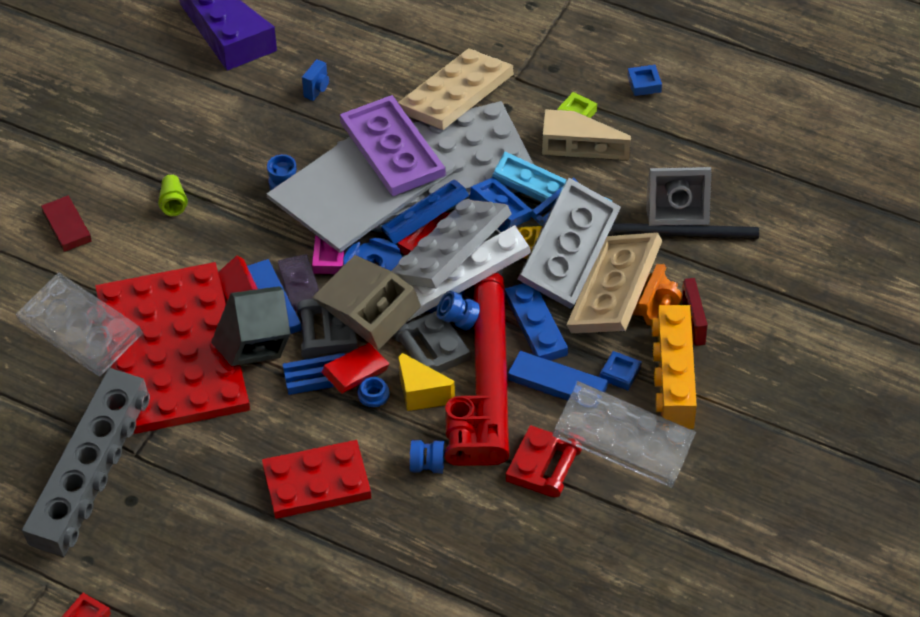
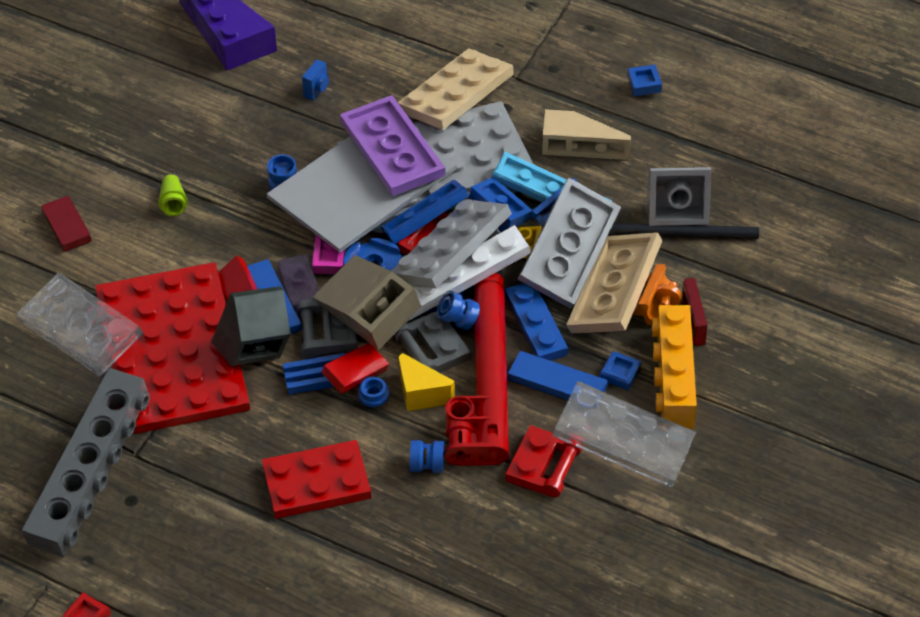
lime plate [557,92,597,118] -> none

